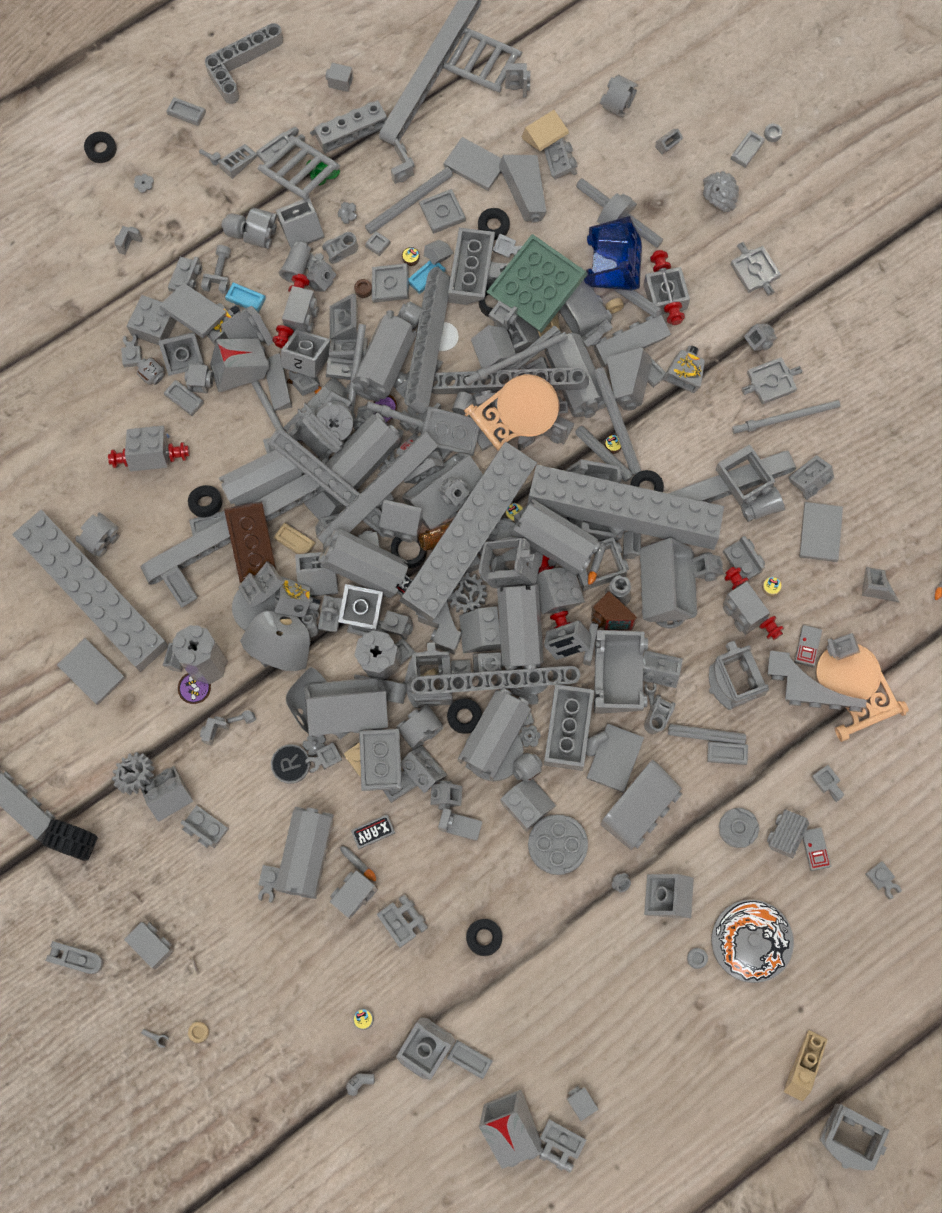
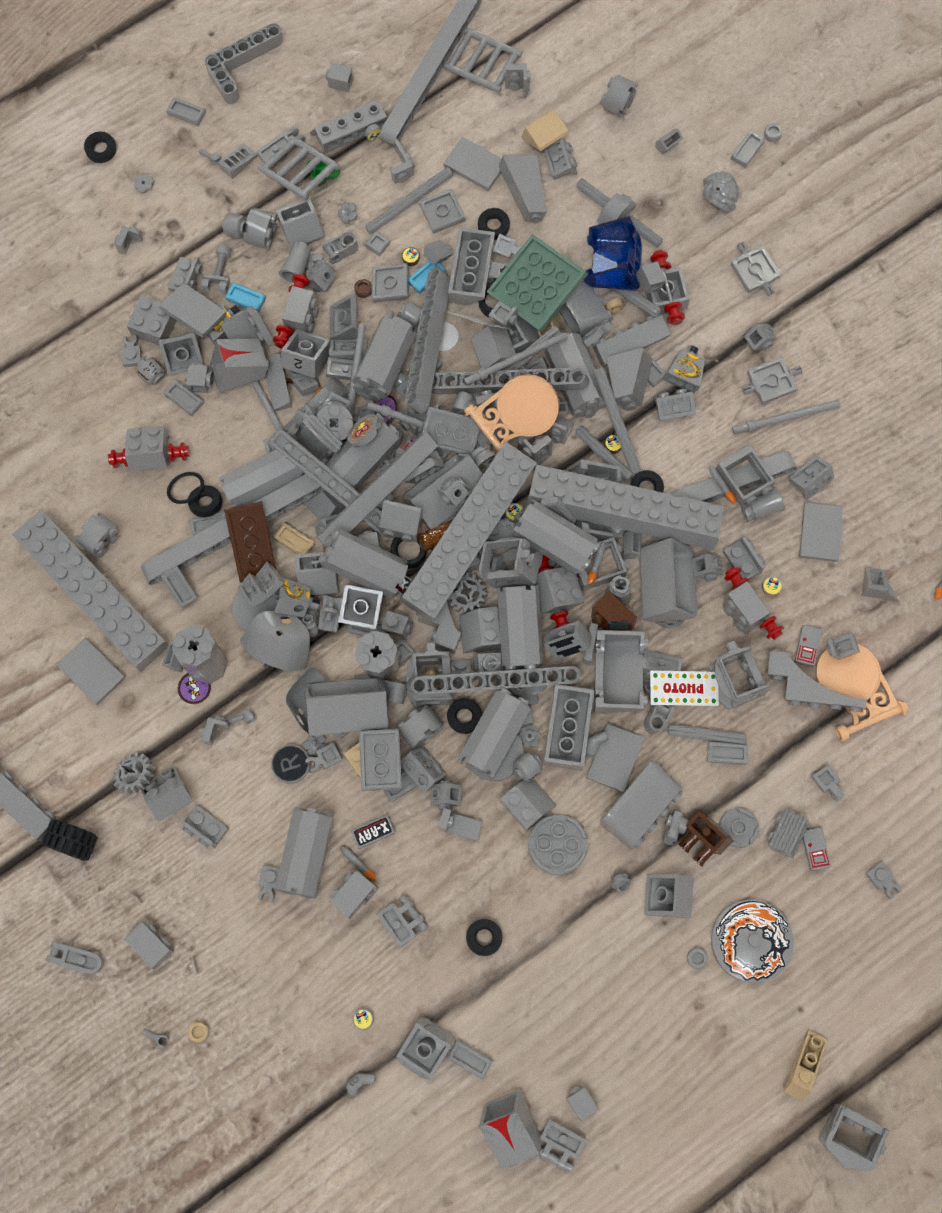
none -> black tyre [167,472,204,504]
none -> light grey tile [347,414,381,448]
none -> tile [364,124,382,141]
none -> white sticker [445,311,509,329]
none -> light grey wheel [470,443,496,471]
none -> light grey bracket [522,435,552,468]
none -> light grey tile [541,497,576,524]
none -> light grey brick [636,262,666,294]
none -> white sticker [650,670,719,706]
none -> light grey bracket [653,388,696,420]
none -> light grey plate [663,811,689,845]
none -> reddish brown brick [678,811,734,867]
none -> light grey piece [709,465,736,504]

